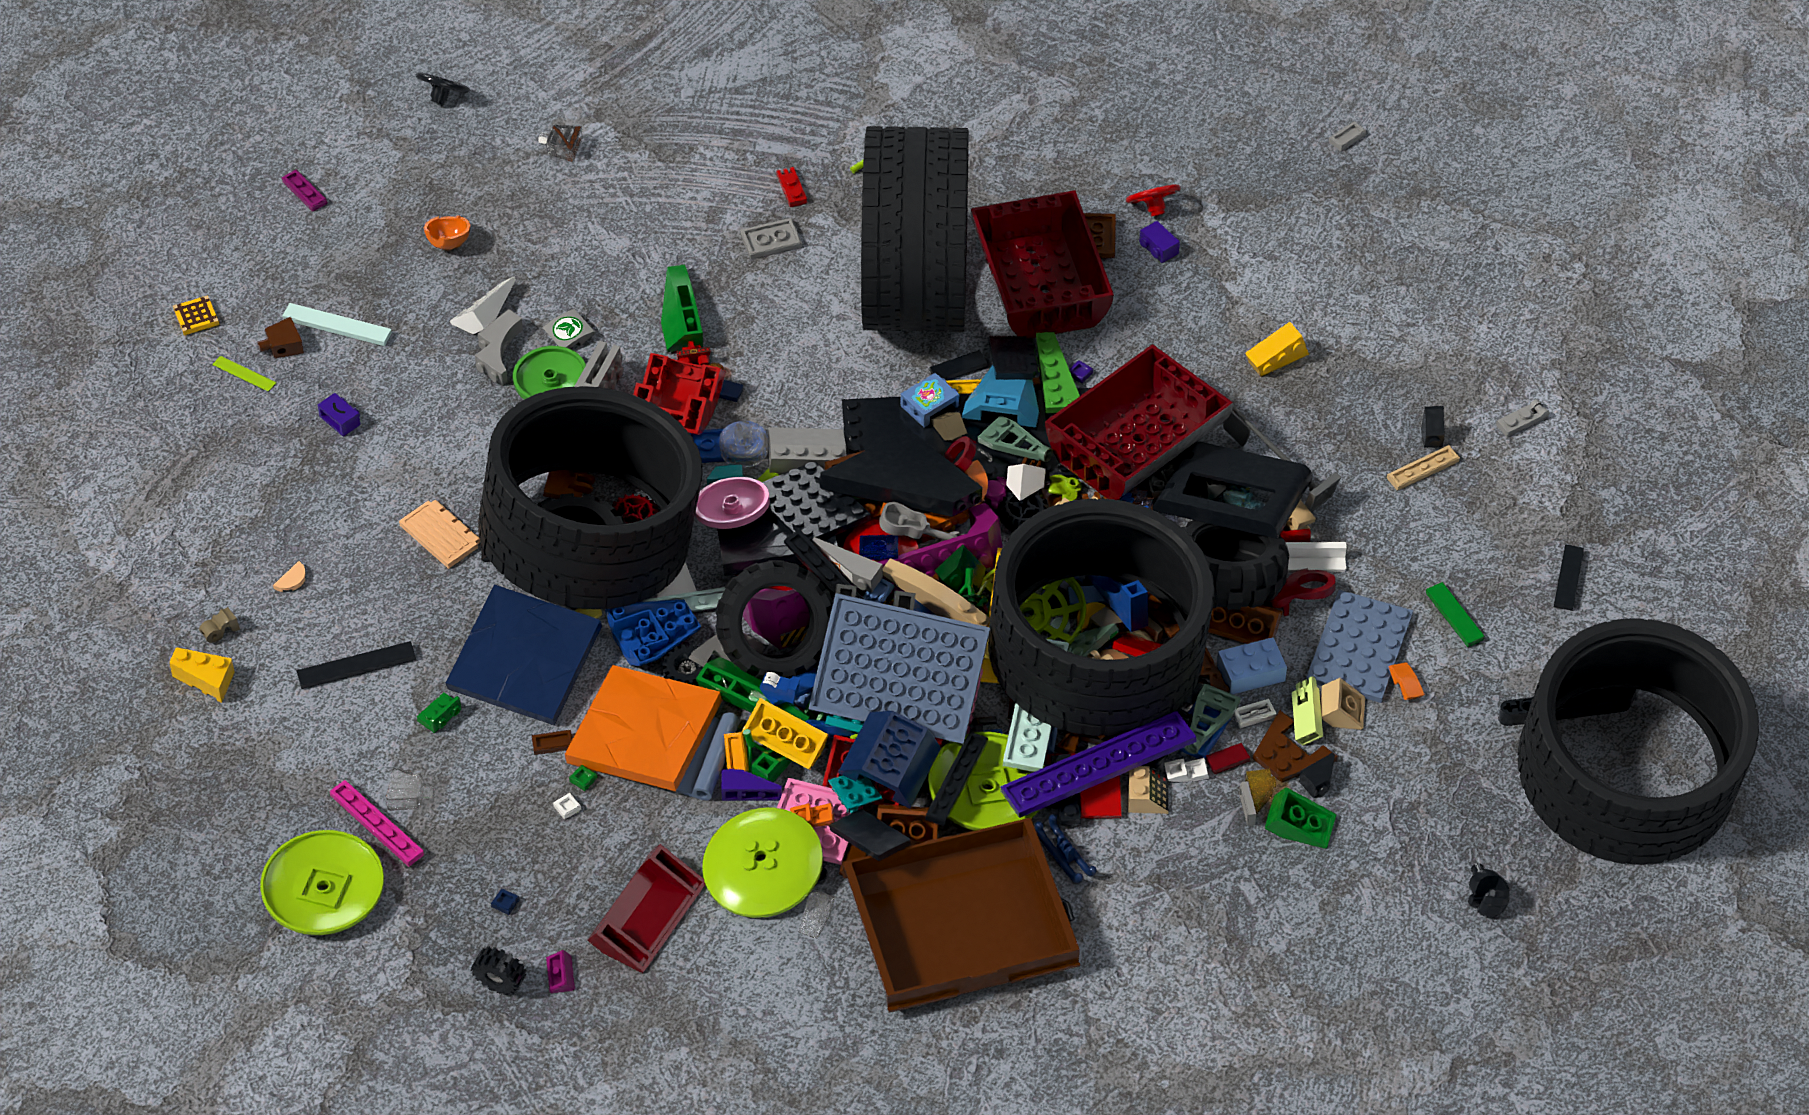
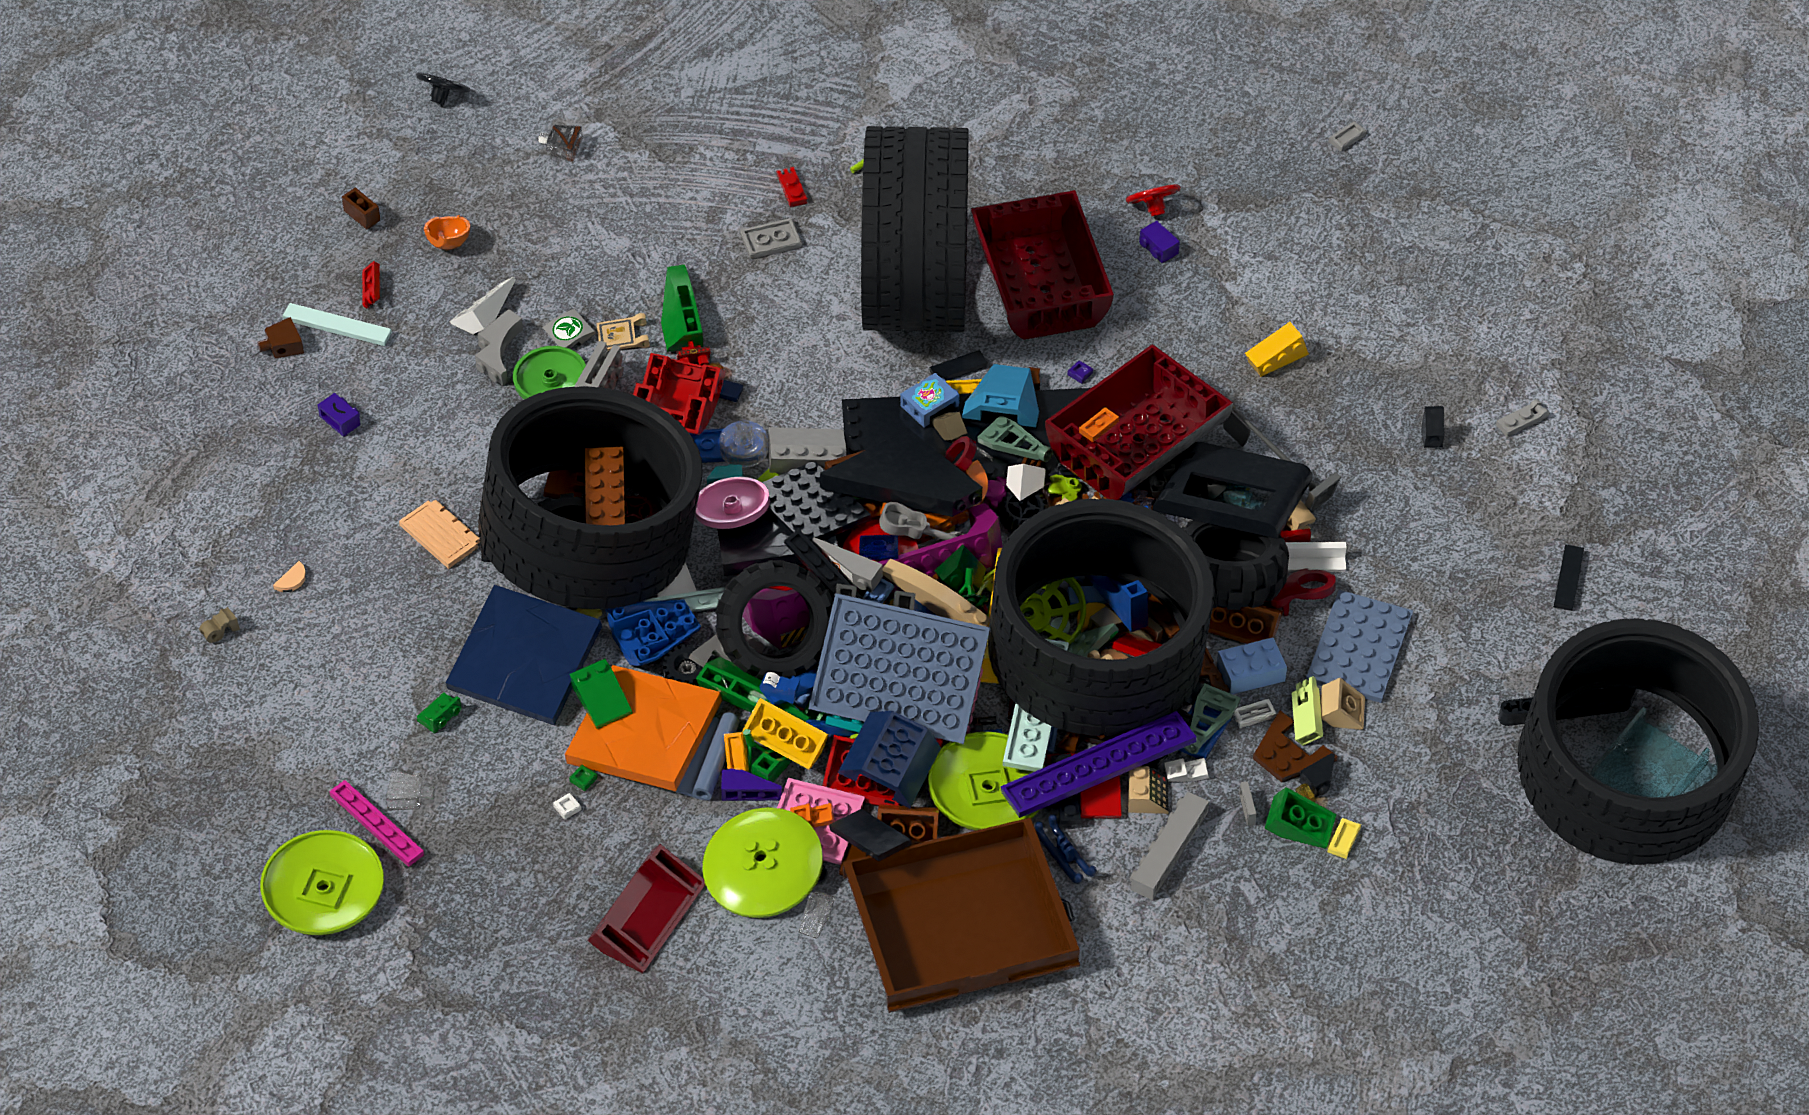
yellow wedge [169,647,235,703] -> none
tile [173,296,219,335] -> none
lime sticker [212,356,276,391] -> none
magenta tile [281,170,327,212] -> none
black tile [296,641,416,689] -> none
black bush [471,947,527,995] -> none
dark blue tile [491,888,519,915] -> none
reddish brown tile [531,730,572,755] -> none
magenta slope [546,950,575,993] -> none
teal hinge [828,774,882,814] -> none
black tile [925,732,988,826] -> none
black hinge [989,336,1040,380] -> none
bright green wing [1036,332,1080,413] -> none
reddish brown plate [1084,213,1116,259] -> none
dark red tile [1205,743,1250,774] -> none
clear yellow slope [1245,769,1276,815] -> none
tan tile [1387,445,1460,491] -> none
orange slope [1389,662,1424,700] -> none
green tile [1426,582,1485,647] -> none
black piece [1468,863,1510,918] -> none
none -> reddish brown brick [342,187,381,230]
none -> red hinge [362,261,380,309]
none -> green slope [569,659,633,729]
none -> dark orange plate [585,447,625,525]
none -> tan flag [597,313,650,351]
none -> orange plate [1079,407,1119,442]
none -> light grey brick [1130,792,1209,900]
none -> clear yellow tile [1296,783,1317,802]
none -> light yellow tile [1328,818,1361,859]
none -> clear light blue windscreen [1590,707,1710,797]

